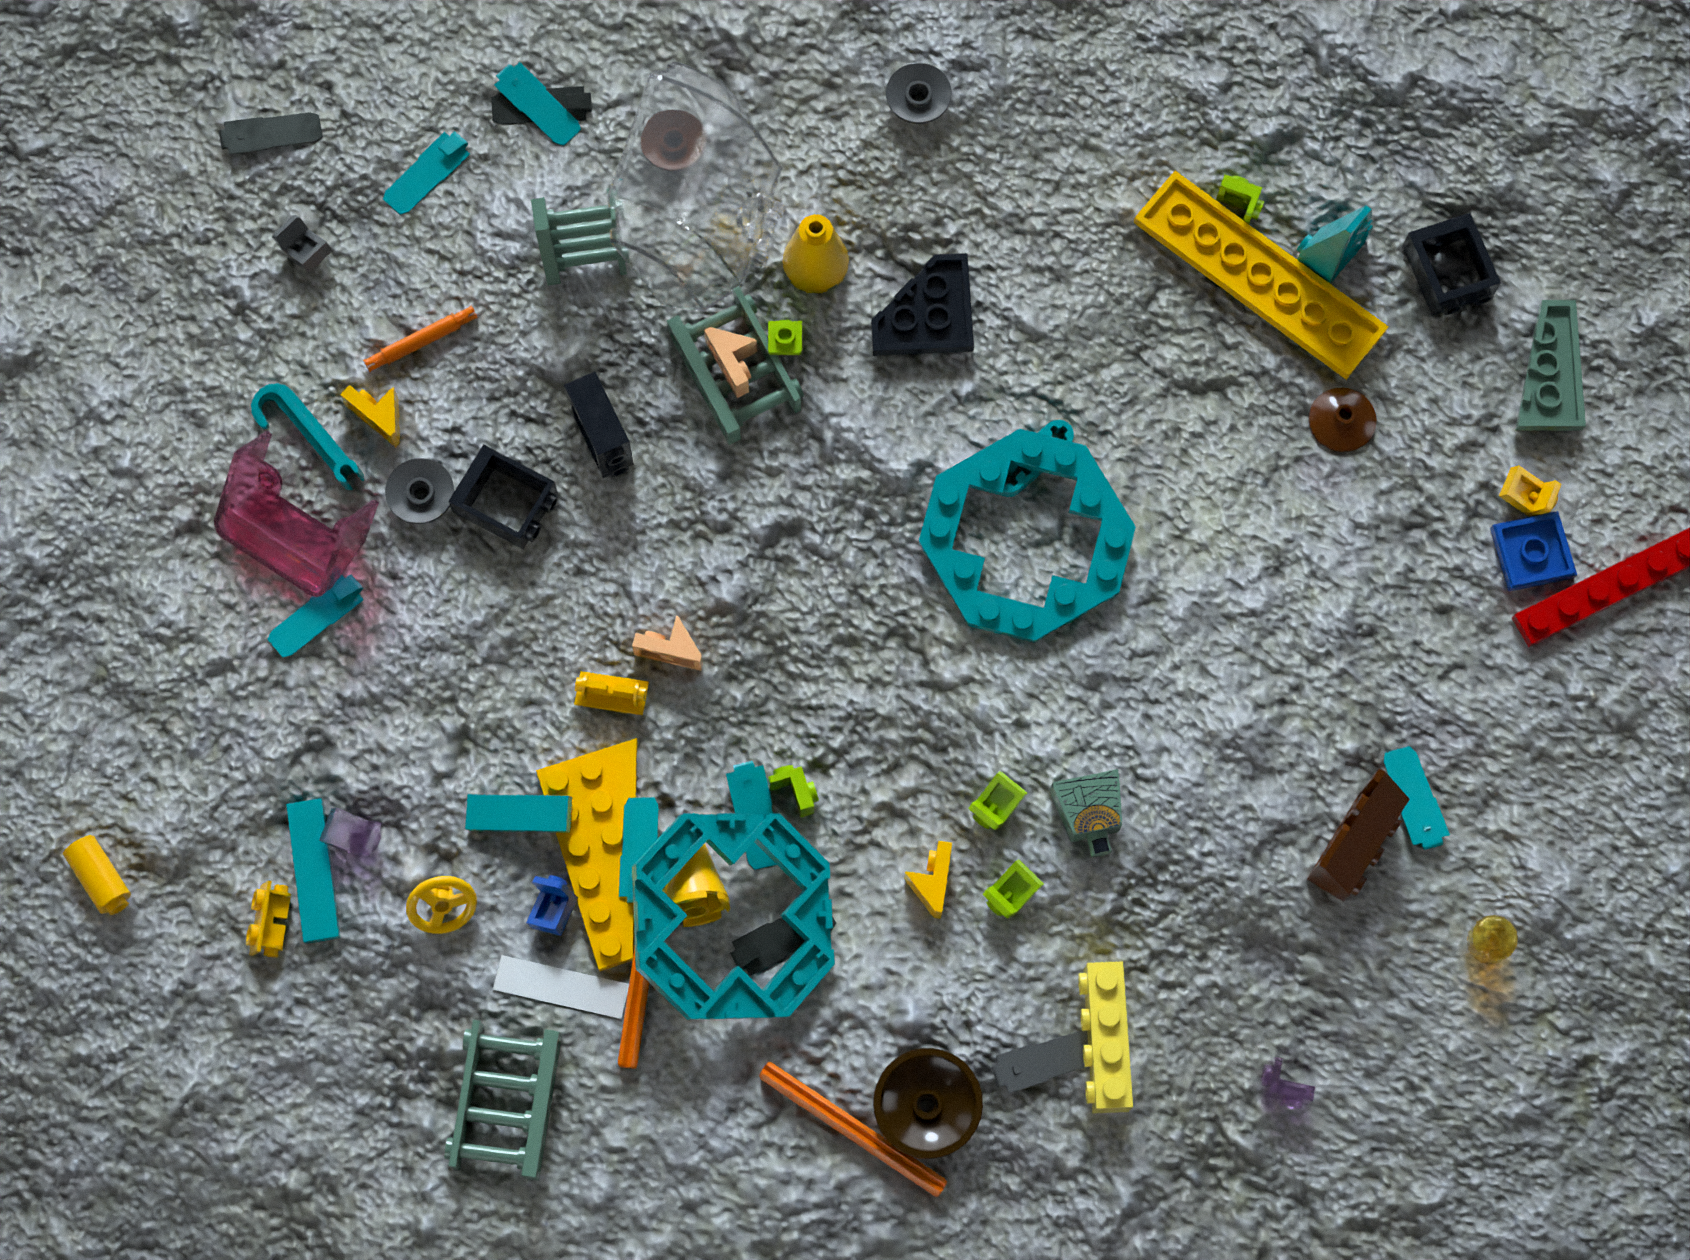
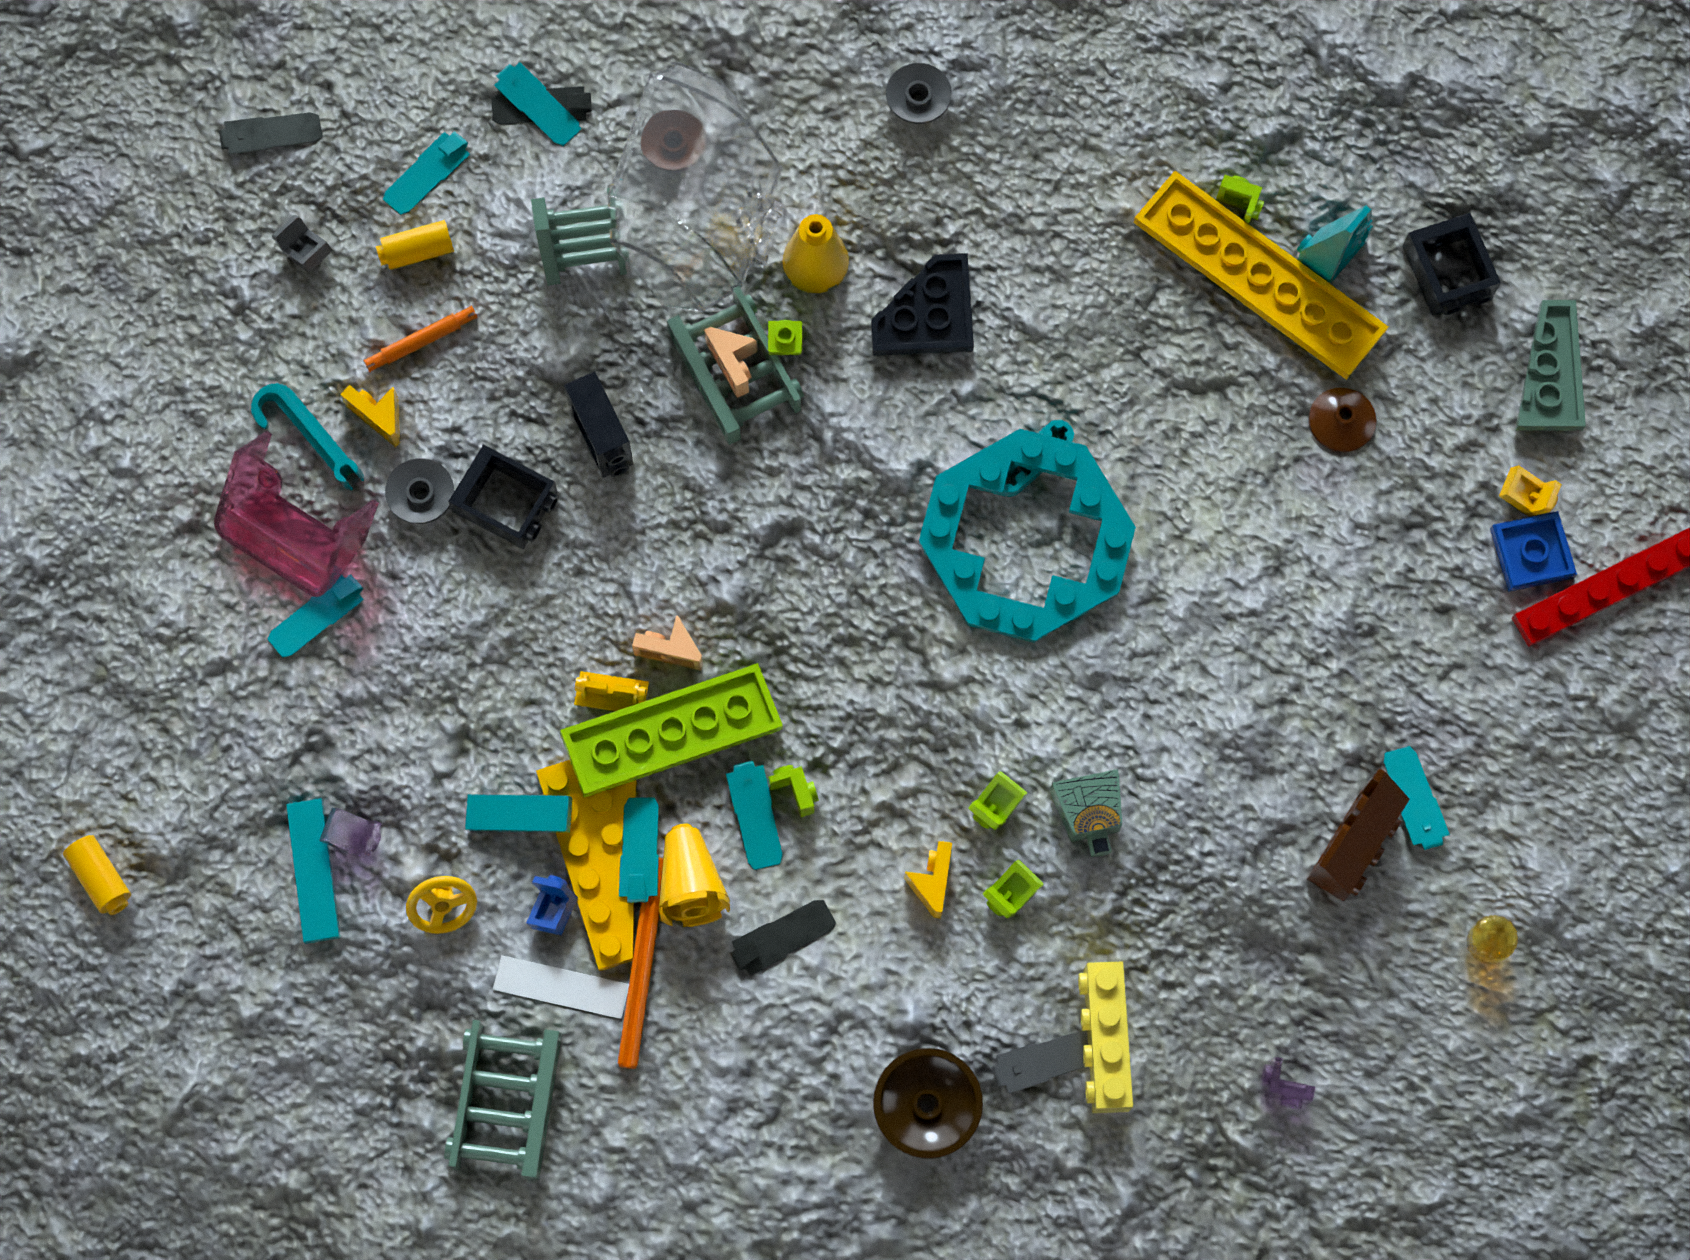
yellow hinge [246,881,291,958] -> none
teal plate [632,813,835,1020] -> none
orange axle [759,1062,947,1197] -> none
none -> yellow brick [376,220,454,270]
none -> lime plate [560,663,783,798]

